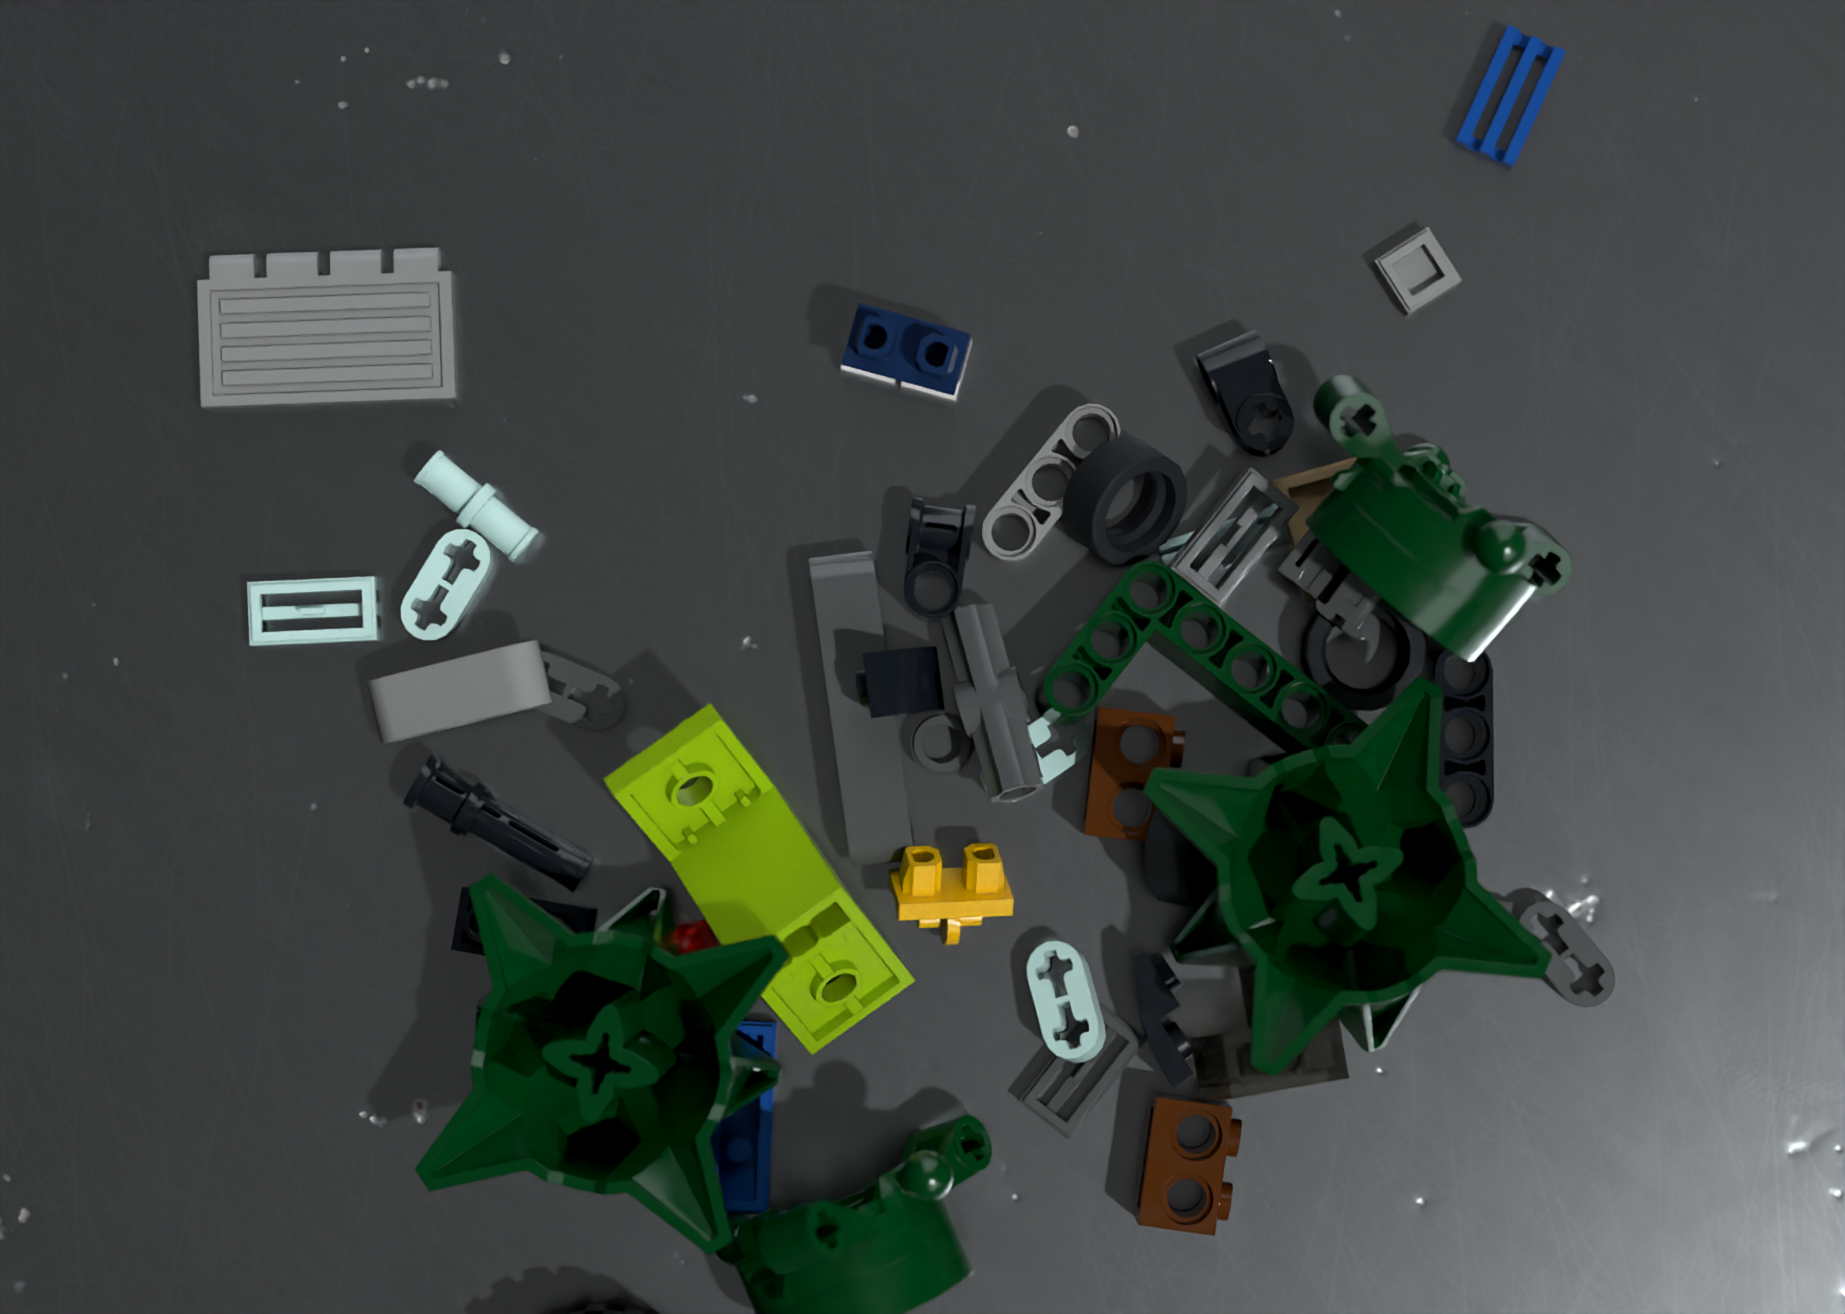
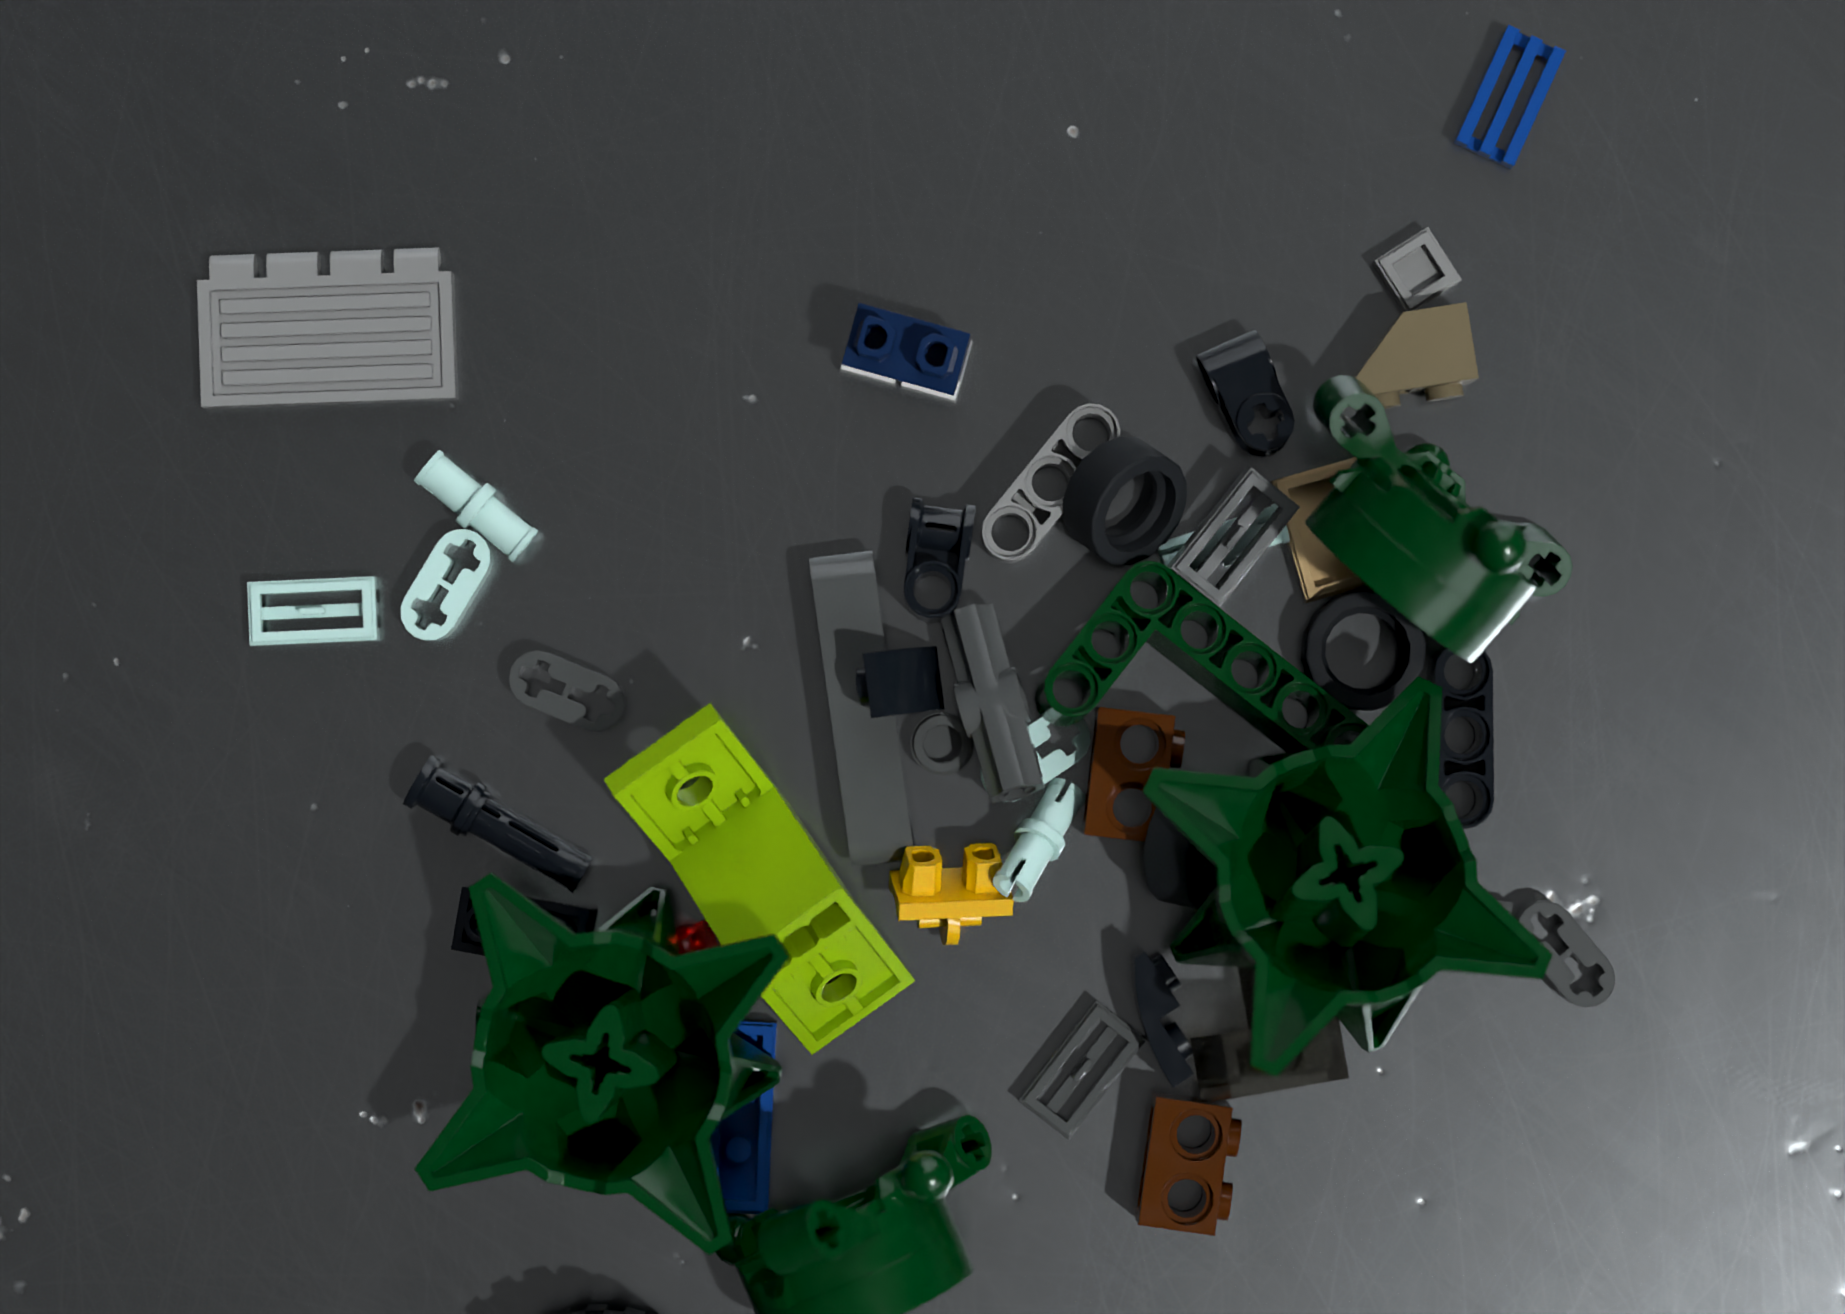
light grey beam [367,640,553,744] -> none
light aqua beam [1026,941,1106,1063] -> none
dark grey piece [1278,529,1382,641] -> none
none -> light aqua pin [992,778,1086,902]
none -> dark tan slope [1353,302,1479,409]

